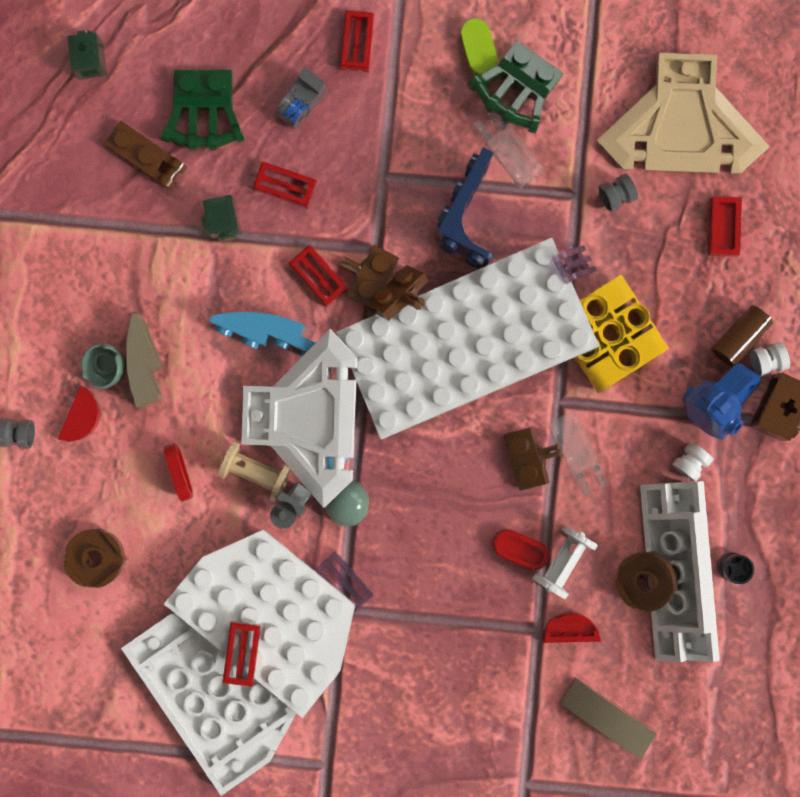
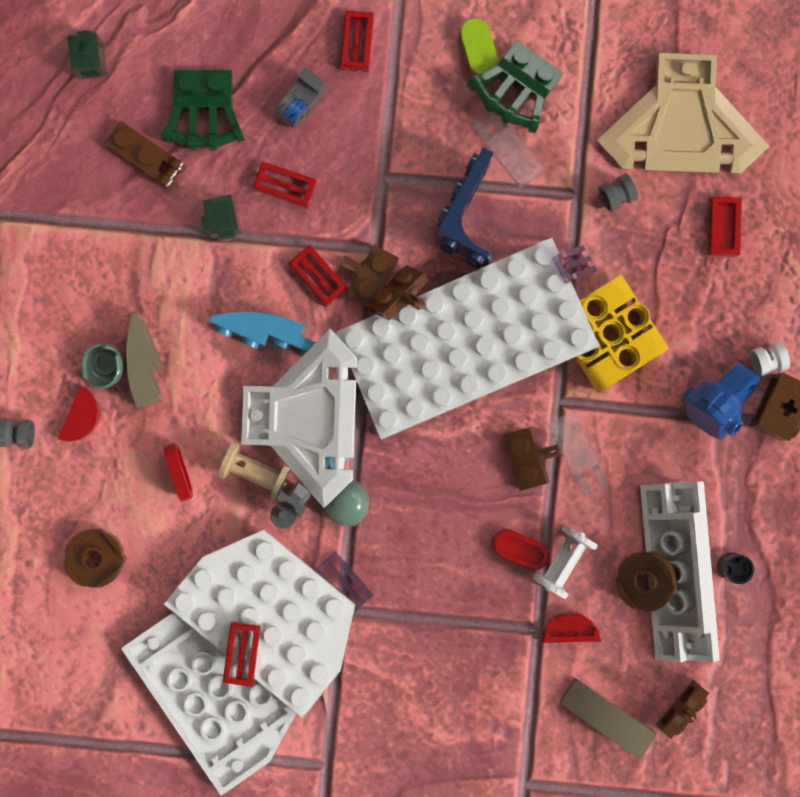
white wheel [672,442,714,482] -> none
reddish brown pin [711,305,774,368] -> none
none -> reddish brown plate [656,680,710,739]

